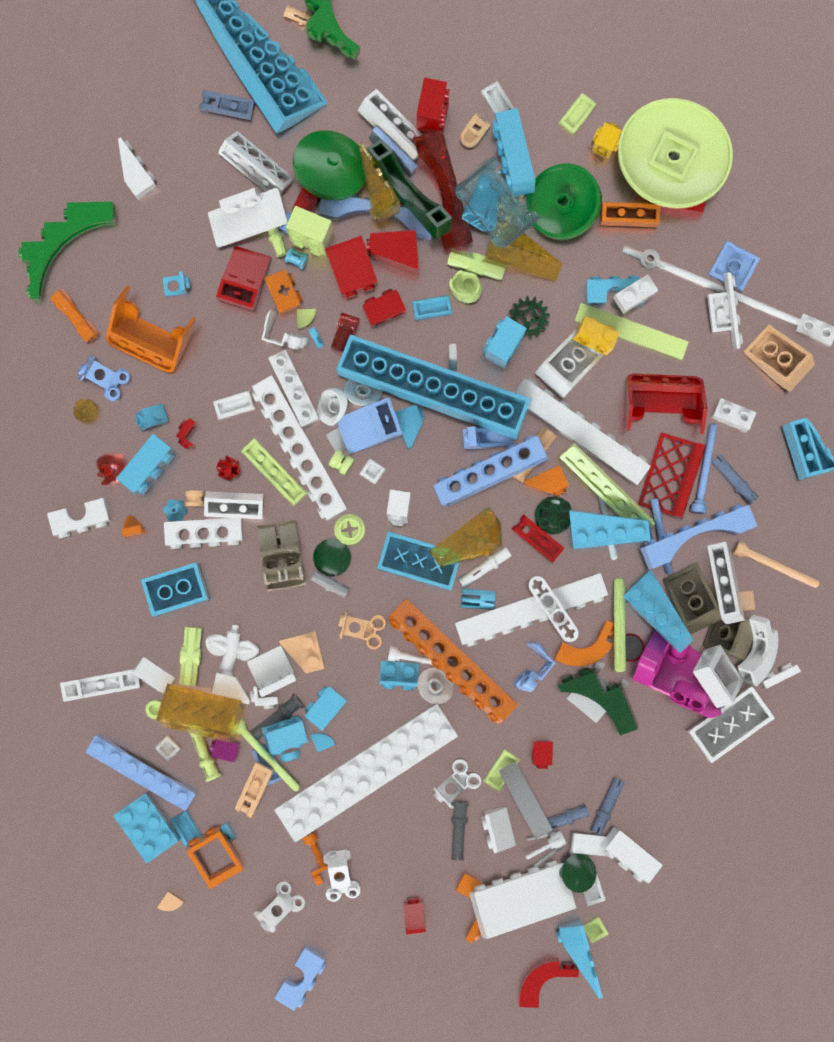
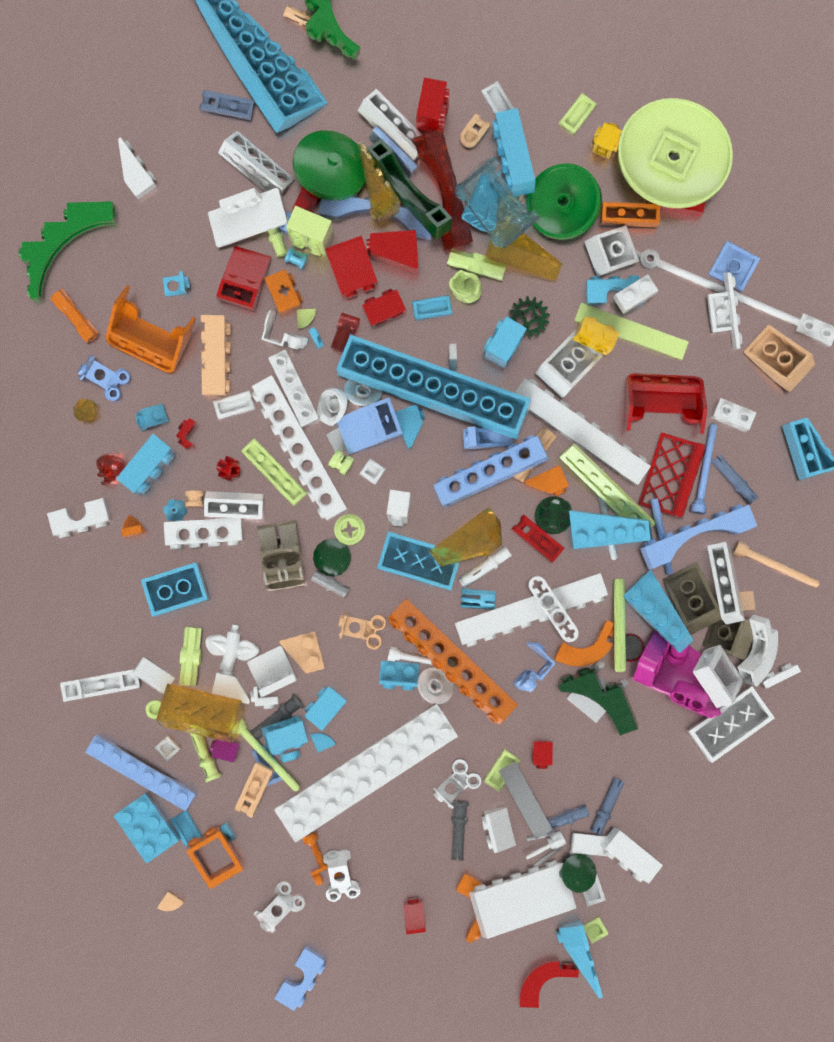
none -> light nougat wedge [201,315,231,396]
none -> white slope [584,226,639,277]

